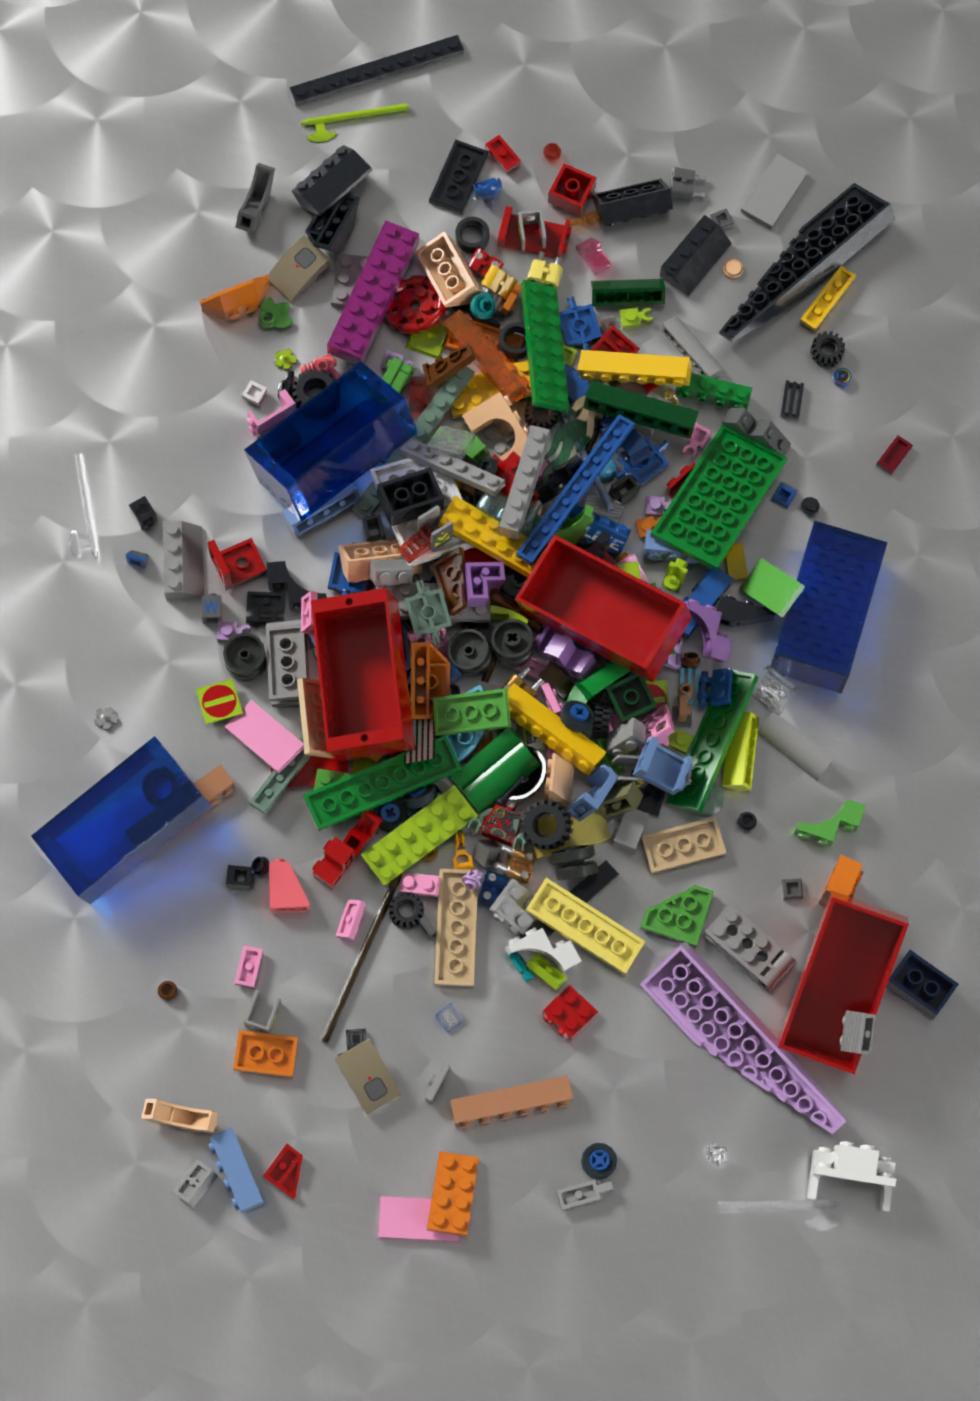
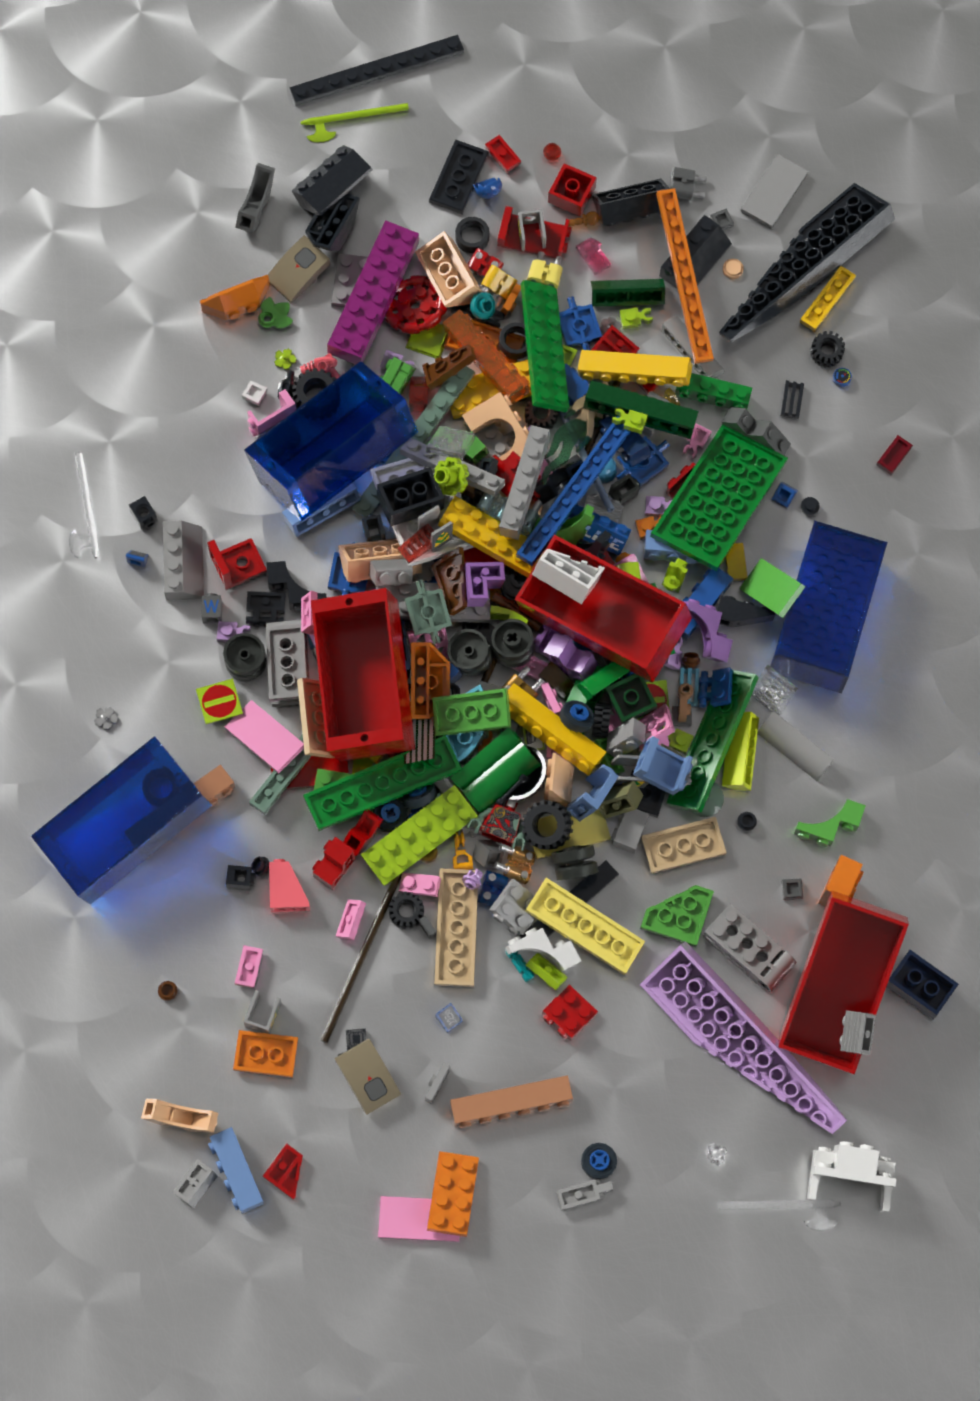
none -> lime plant [434,457,469,496]
none -> white wedge [532,549,605,604]
none -> lime plate [612,409,648,434]
none -> orange plate [656,188,714,364]

